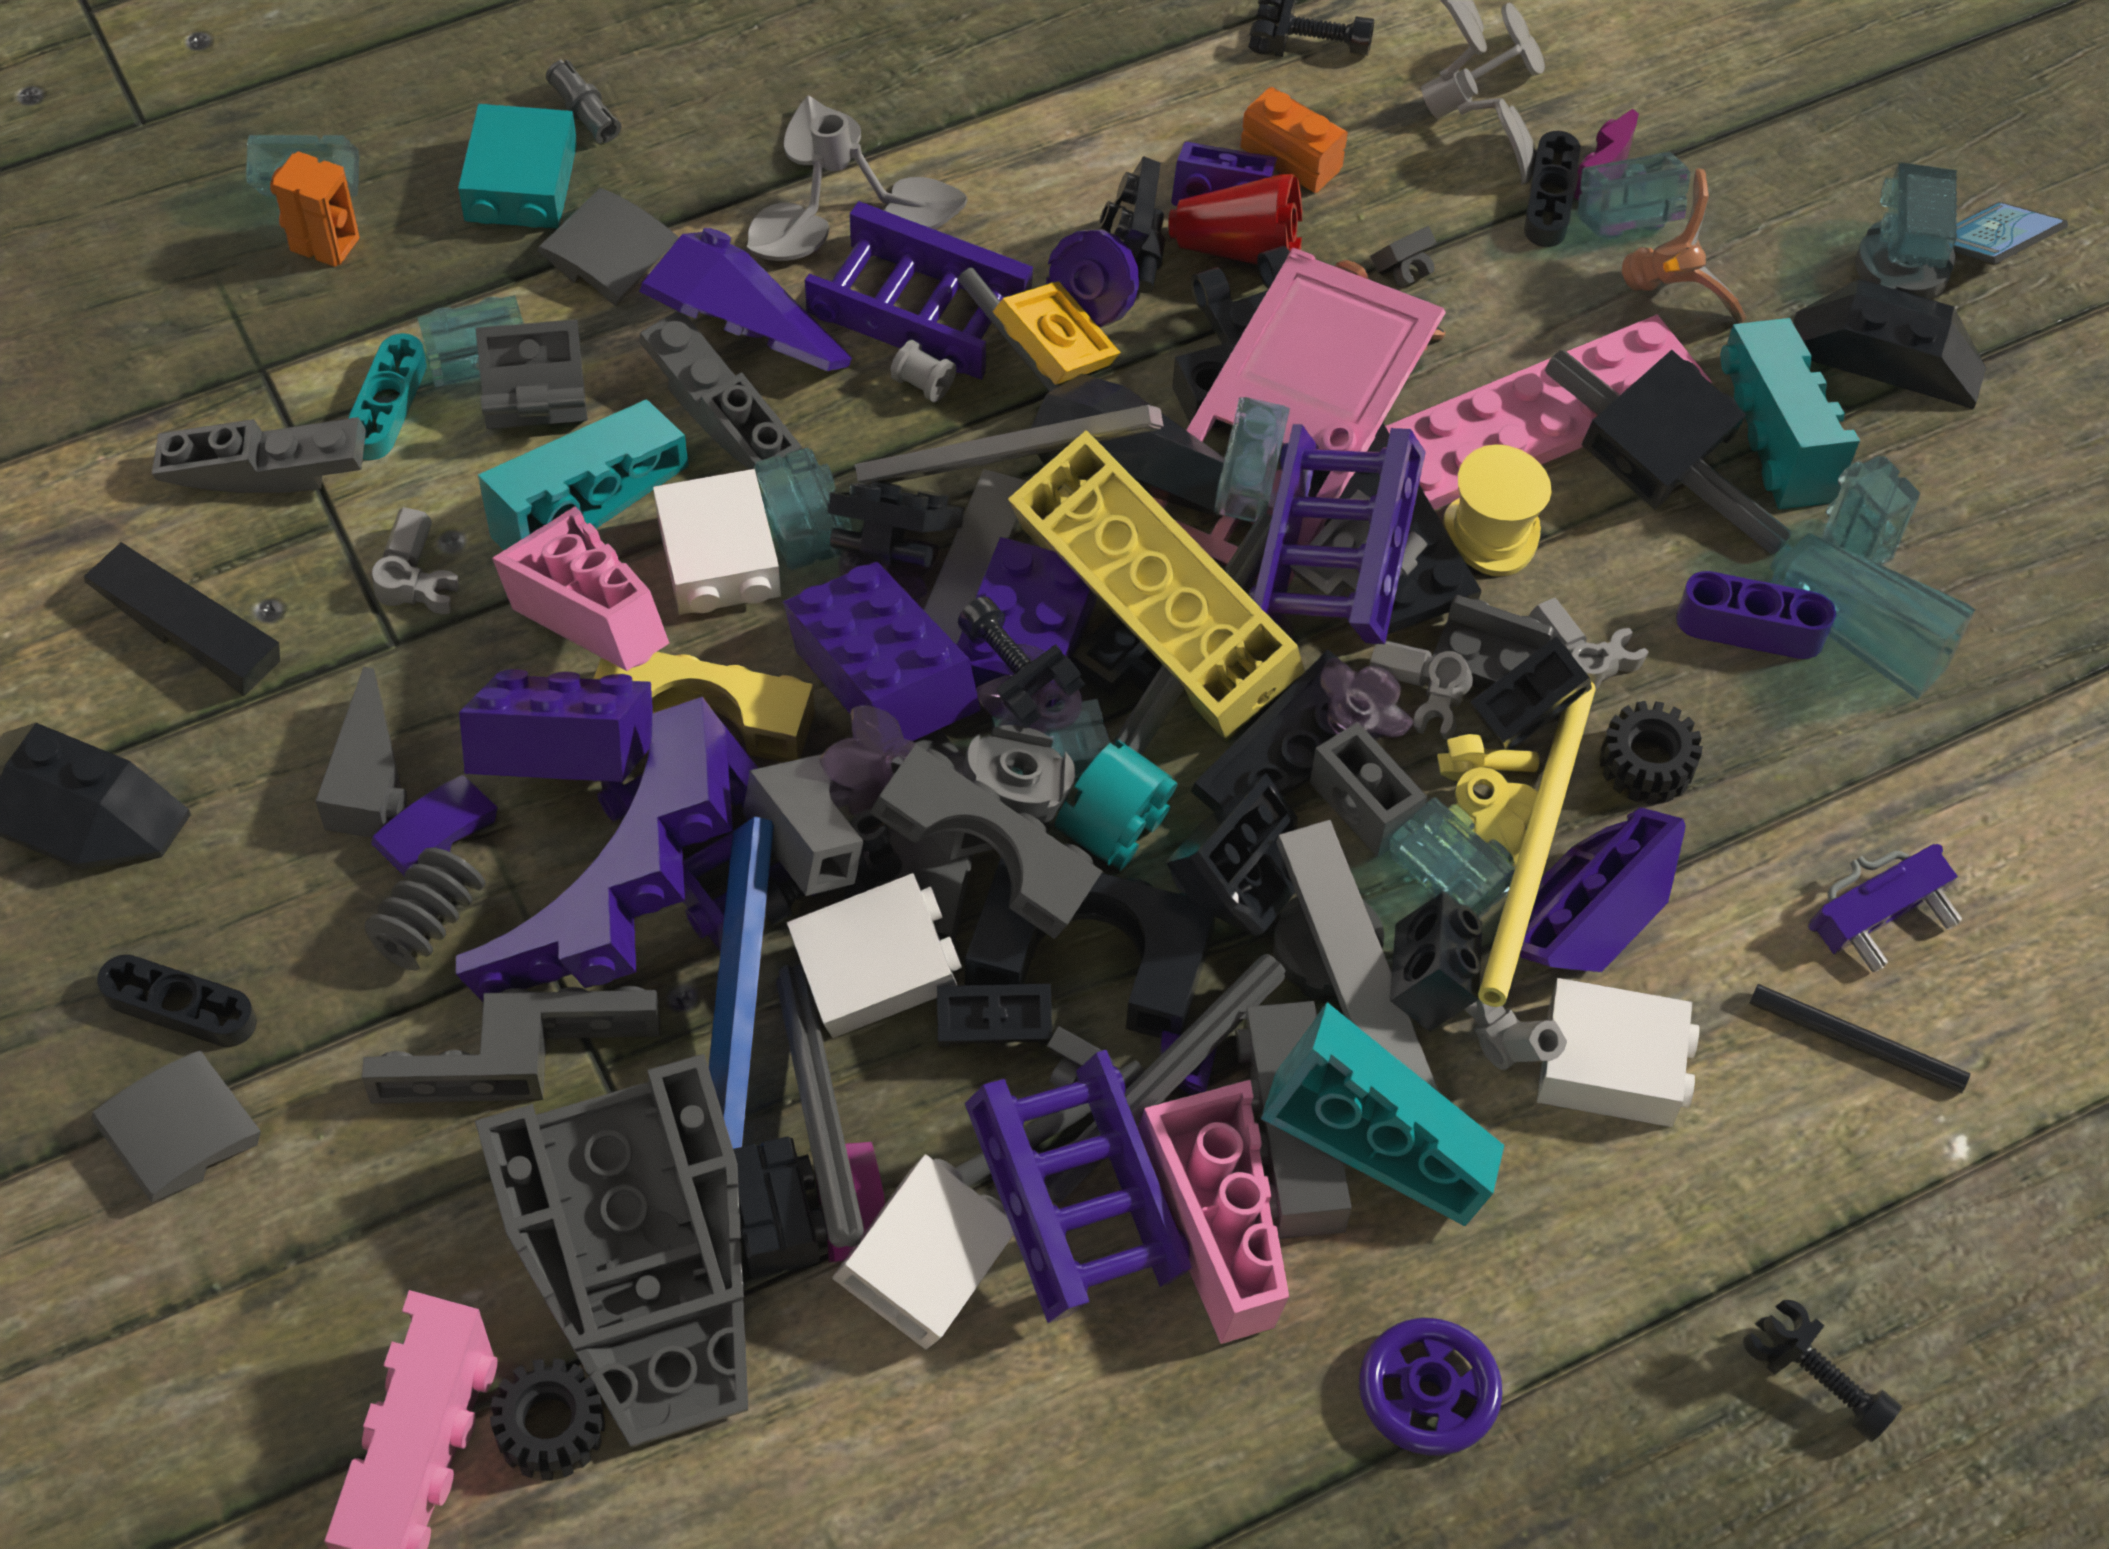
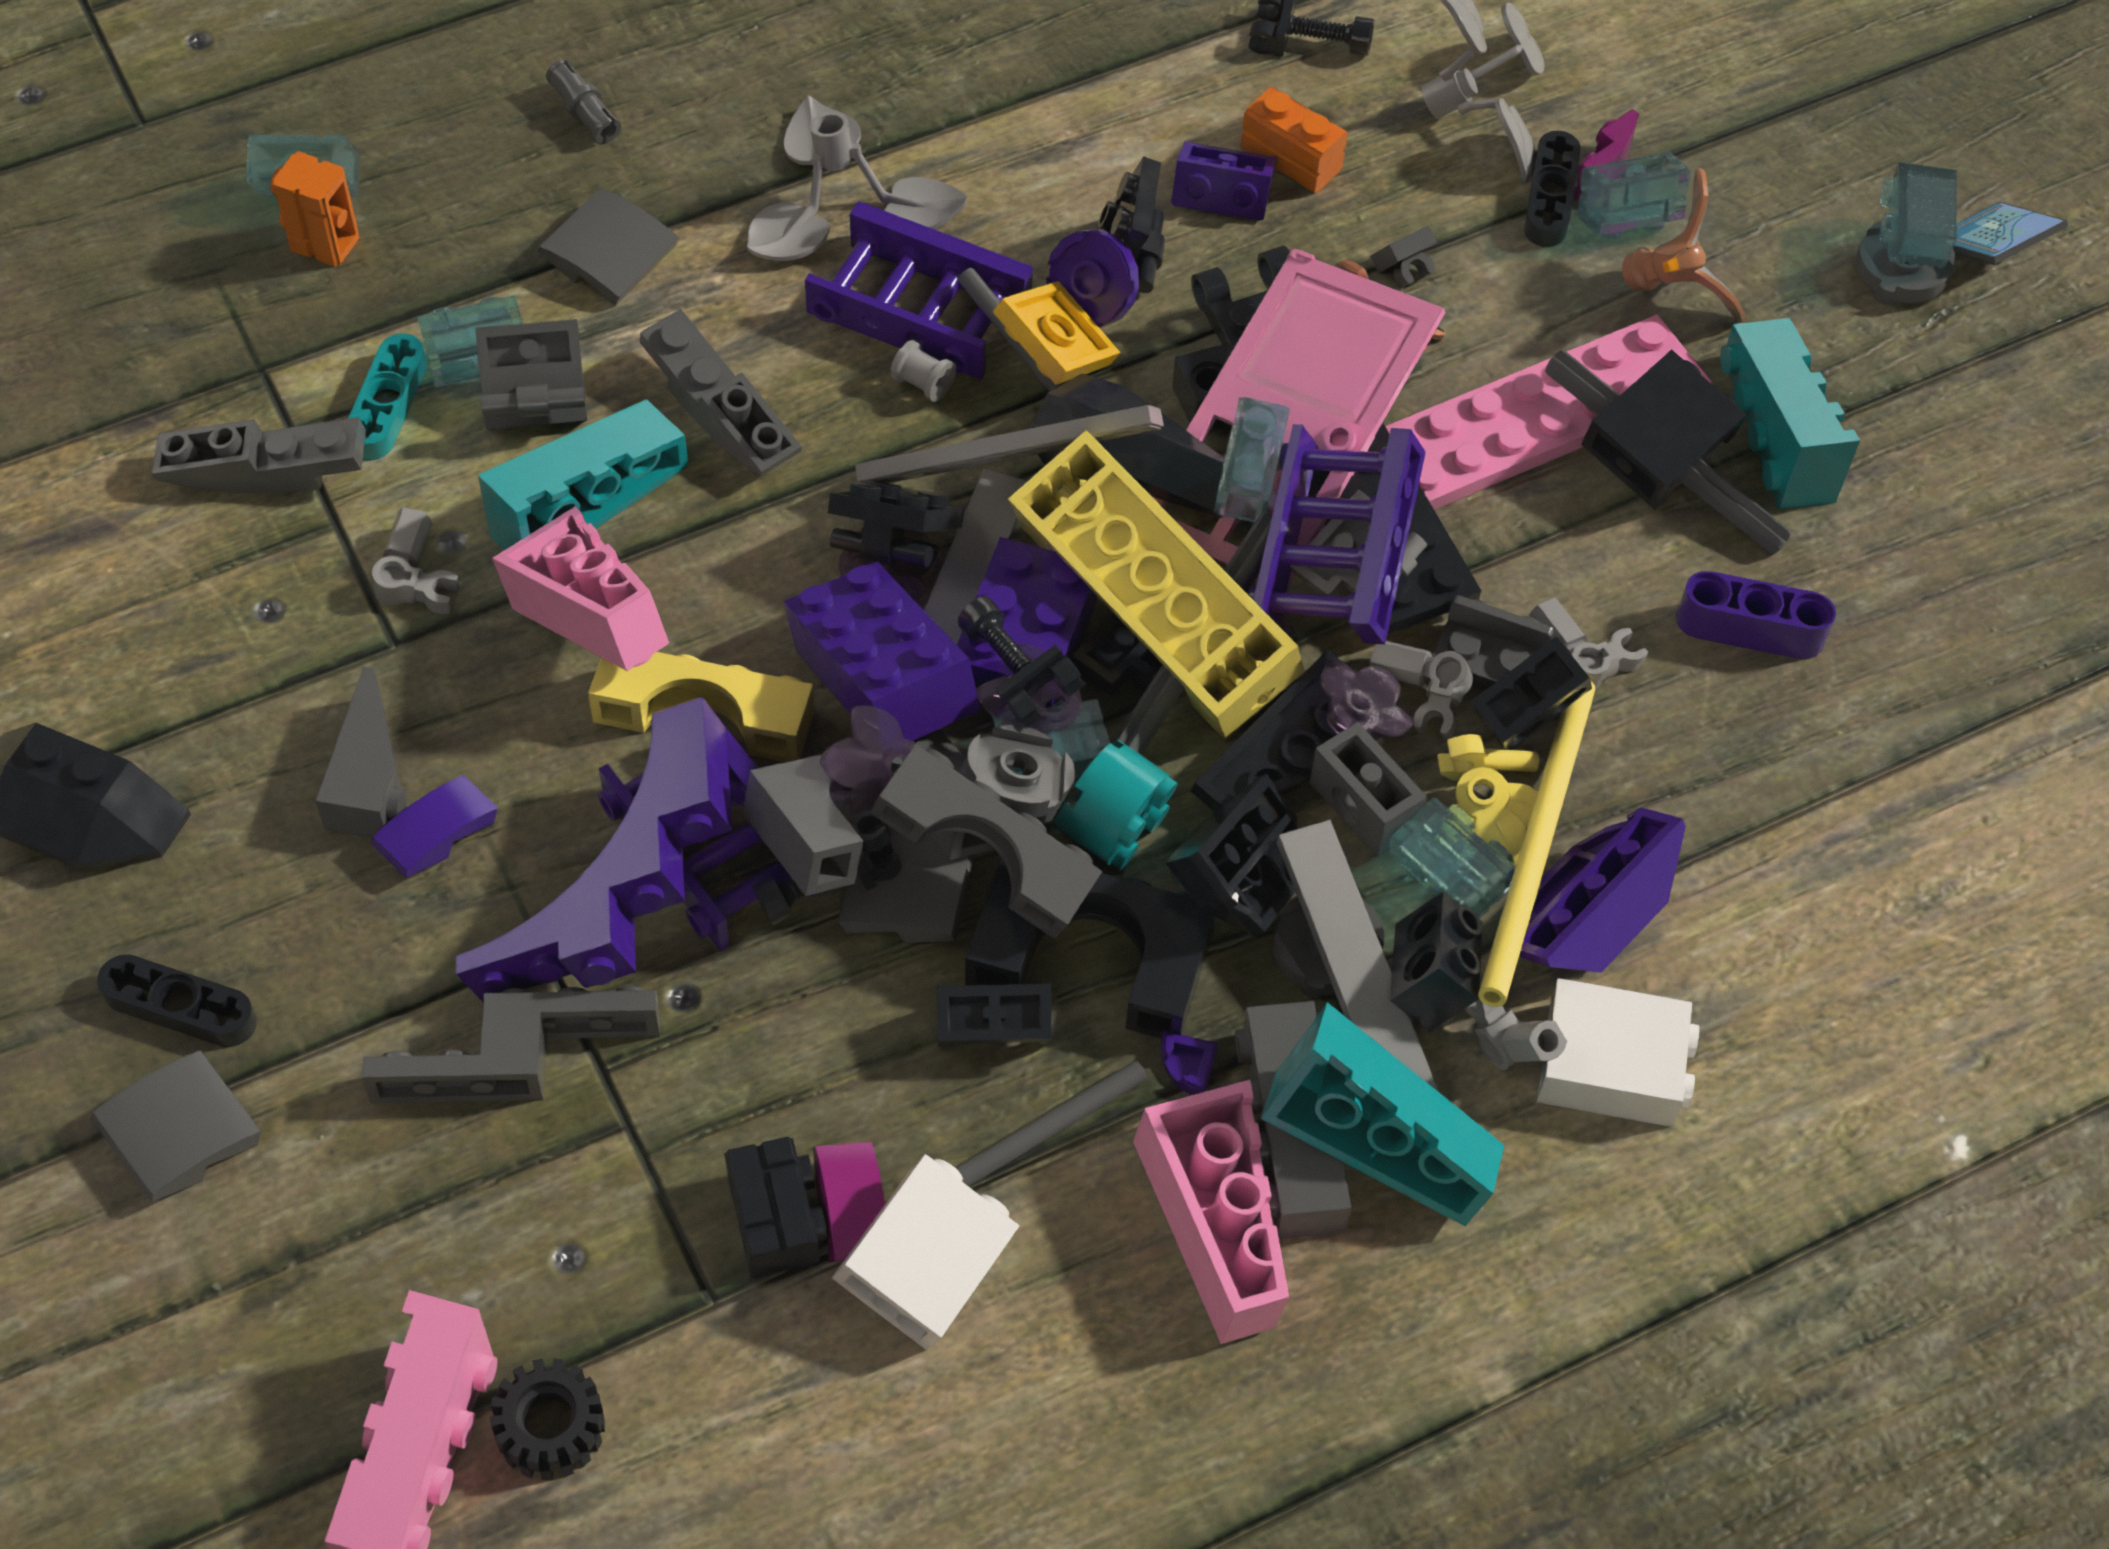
black slope [84,542,280,696] -> none
dark grey piece [365,847,485,971] -> none
teal brick [458,104,577,229] -> none
dark purple brick [459,669,653,782] -> none
dark grey wedge [475,1054,748,1448] -> none
dark purple wedge [639,228,852,371] -> none
white brick [653,469,781,615] -> none
blue tile [708,816,774,1149] -> none
clear light blue brick [754,447,852,570] -> none
dark grey axle [776,965,864,1248] -> none
white brick [787,873,962,1038] -> none
dark purple fence [964,1050,1192,1324] -> none
dark grey axle [1044,954,1285,1203] -> none
dark grey tile [1047,1026,1115,1088] -> none
red cone [1168,173,1302,265] -> none
dark purple plate [1359,1318,1503,1456] -> none
light yellow hat [1442,444,1552,577] -> none
black tyre [1599,701,1703,804] -> none
black bar [1743,1300,1902,1442] -> none
black bar [1749,984,1971,1094] -> none
clear light blue slope [1770,533,1976,700] -> none
black wedge [1793,279,1986,409] -> none
dark purple piece [1808,844,1962,972] -> none
clear light blue brick [1822,456,1920,576] -> none

